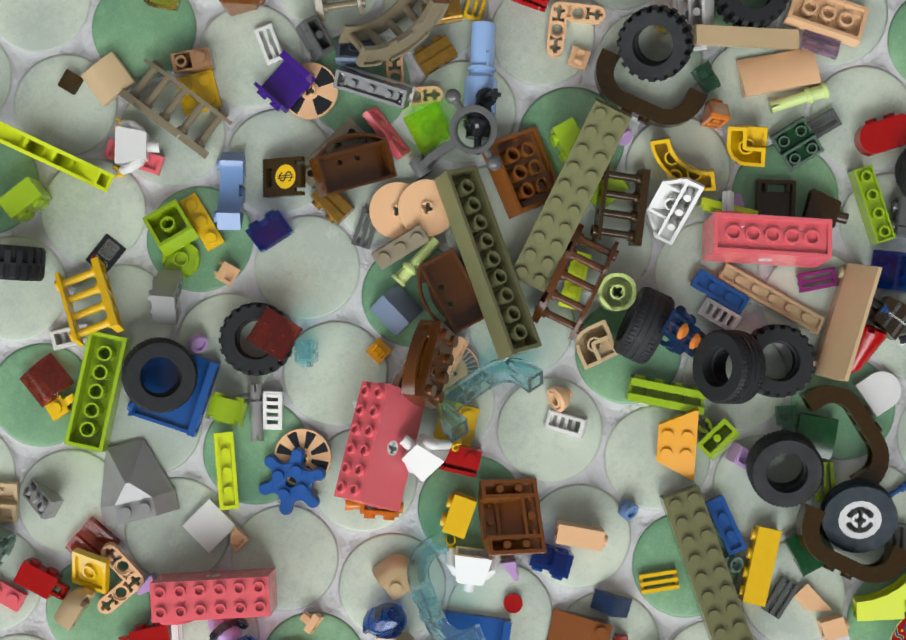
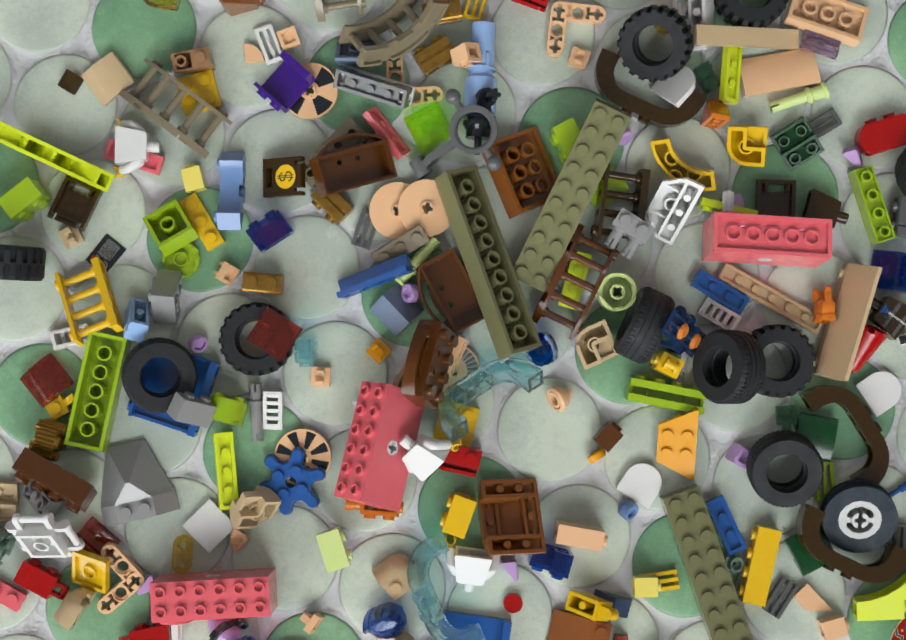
dark grey brick [295,14,336,62] -> none
white slope [544,409,588,438] -> none
lime brick [697,418,740,461] -> none
magenta tile [795,267,838,293] -> none
none -> white brick [5,513,85,558]
none -> reddish brown piece [12,447,97,514]
none -> pearl gold brick [28,418,68,462]
none -> dark brown container [47,175,103,232]
none -> tan tile [58,226,85,249]
none -> light blue brick [123,297,150,342]
none -> light grey brick [166,391,217,428]
none -> clear yellow plate [172,534,194,574]
none -> light yellow brick [180,163,208,194]
none -> tan brick [230,485,282,530]
none -> pearl gold brick [242,271,284,295]
none -> light nougat tile [244,43,265,64]
none -> light nougat tile [276,25,301,51]
none -> light nougat tile [310,366,331,387]
none -> yellowish green brick [316,526,353,573]
none -> blue fence [336,253,414,299]
none -> lavender tile [401,284,420,303]
none -> light nougat brick [450,42,483,68]
none -> clear blue helmet [525,332,559,367]
none -> yellow brick [565,590,619,621]
none -> light orange tile [587,448,606,464]
none -> reddish brown brick [592,422,623,453]
none -> light grey brick [604,207,656,260]
none -> white tile [616,463,662,509]
none -> light yellow brick [632,574,661,598]
none -> white tile [650,66,696,108]
none -> yellow brick [650,351,685,379]
none -> neon yellow plate [719,25,743,105]
none -> orange animal [812,285,836,324]
none -> lavender slope [842,145,863,168]

